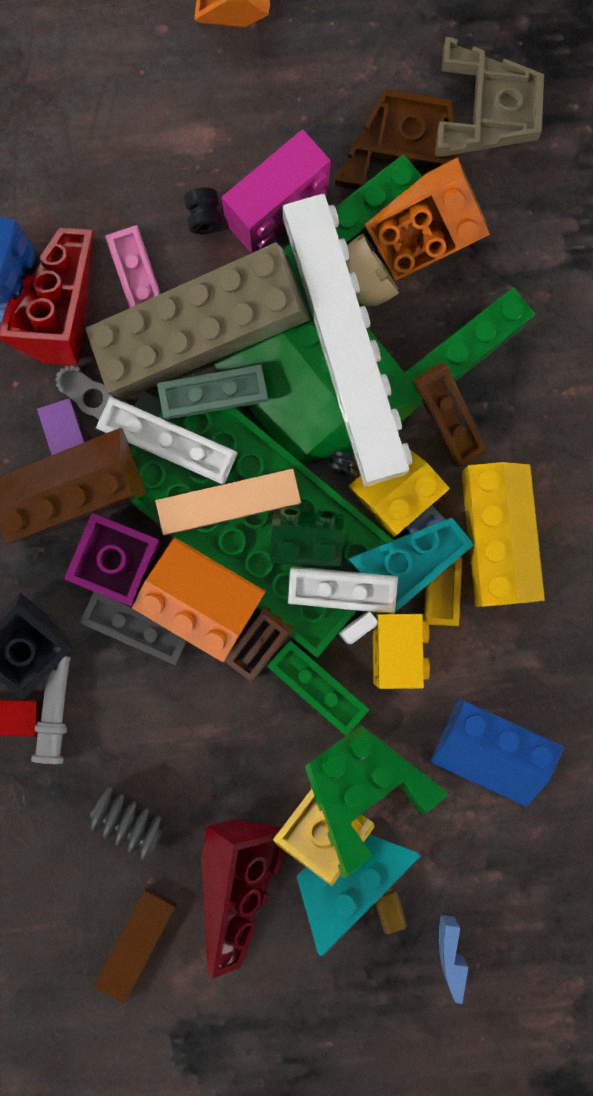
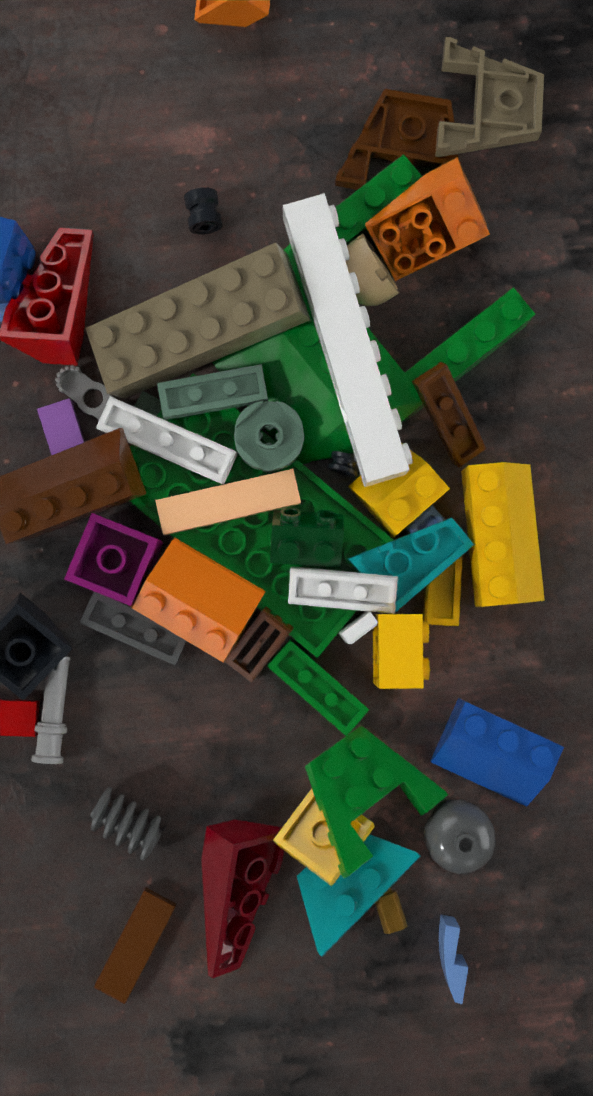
bright pink tile [105,225,161,308] -> none
dark pink brick [221,129,331,253] -> none
none -> sand green plate [234,401,304,473]
none -> dark grey cylinder [423,799,496,874]

